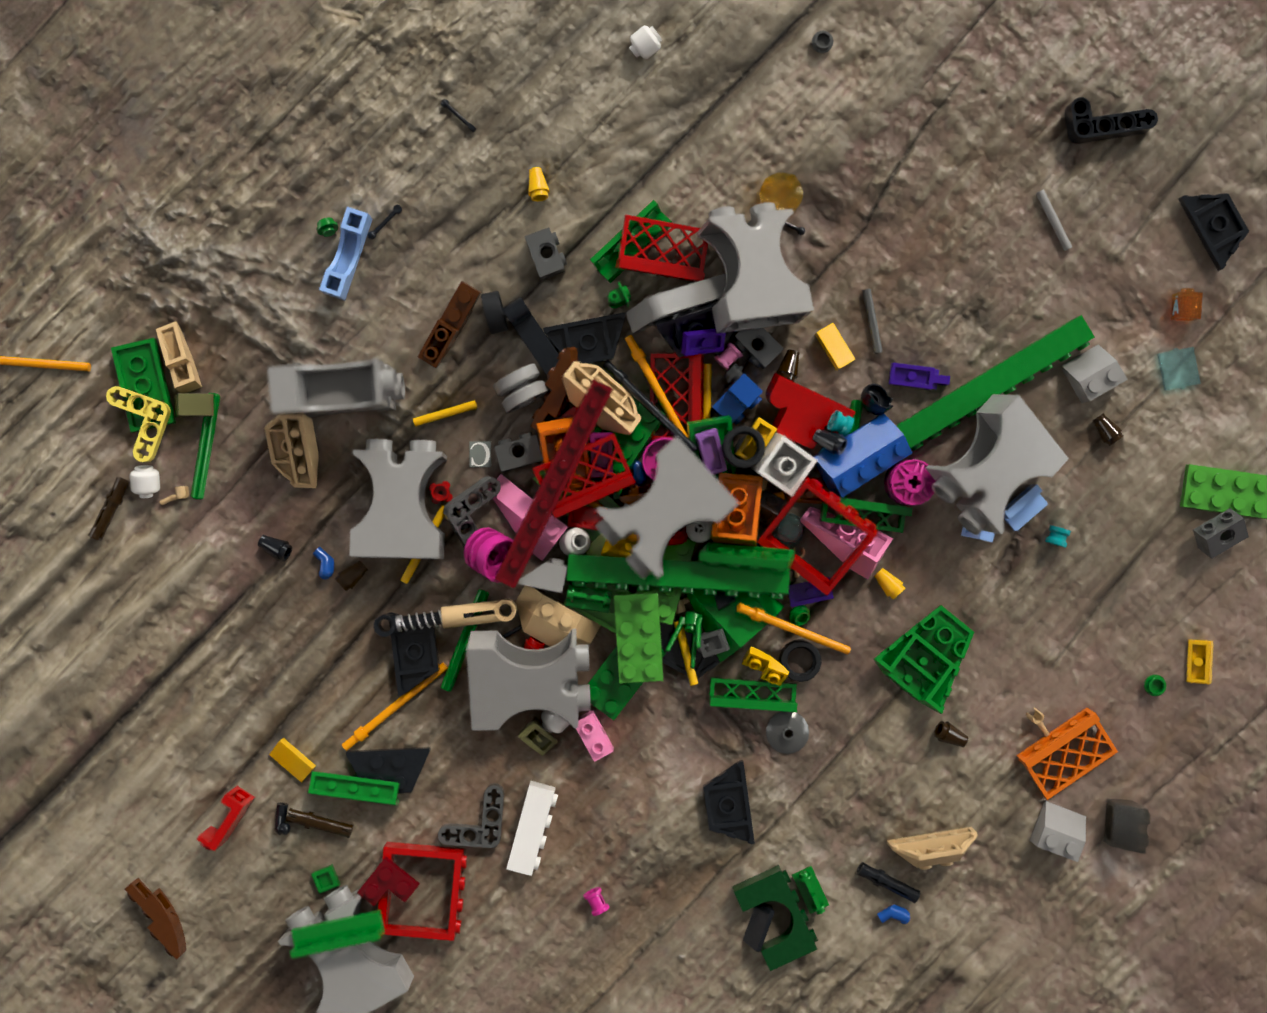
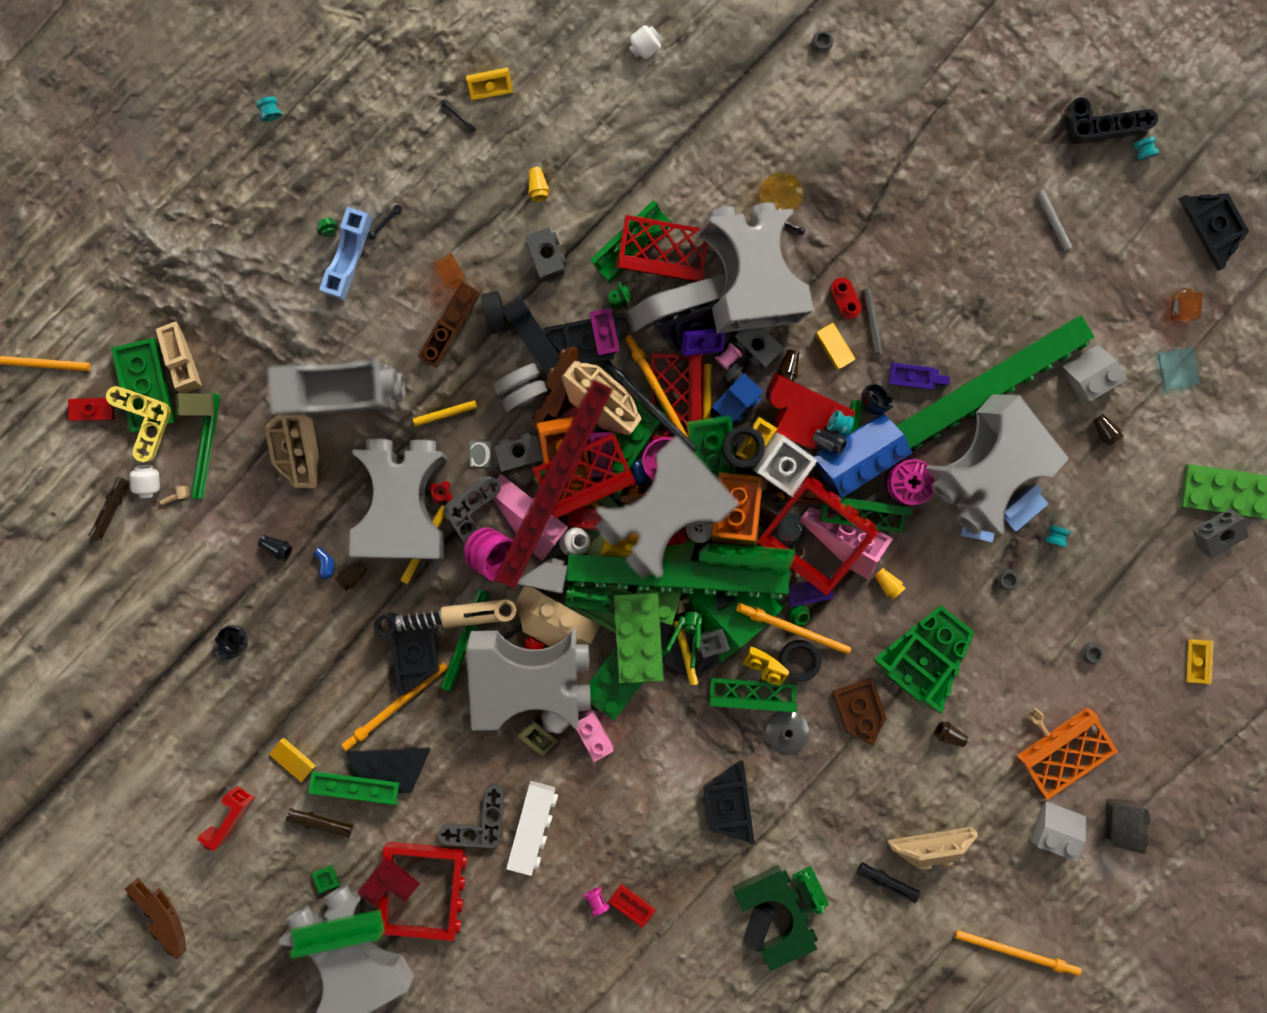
black arm [274,802,290,835] -> none
medium lavender tile [694,428,727,475] -> none
blue arm [877,905,910,924] -> none
green plate [1144,674,1166,696] -> none
none -> red plate [68,398,115,421]
none -> black hair [214,625,248,660]
none -> teal wheel [255,96,282,122]
none -> clear orange brick [433,253,466,290]
none -> yellow slope [466,68,513,101]
none -> magenta plate [590,308,620,356]
none -> red plate [608,883,656,928]
none -> red plate [830,277,862,320]
none -> reddish brown tile [832,677,887,746]
none -> light orange bar [954,930,1081,976]
none -> dark grey plate [997,569,1019,590]
none -> dark grey plate [1081,642,1104,664]
none -> teal wheel [1133,136,1160,161]

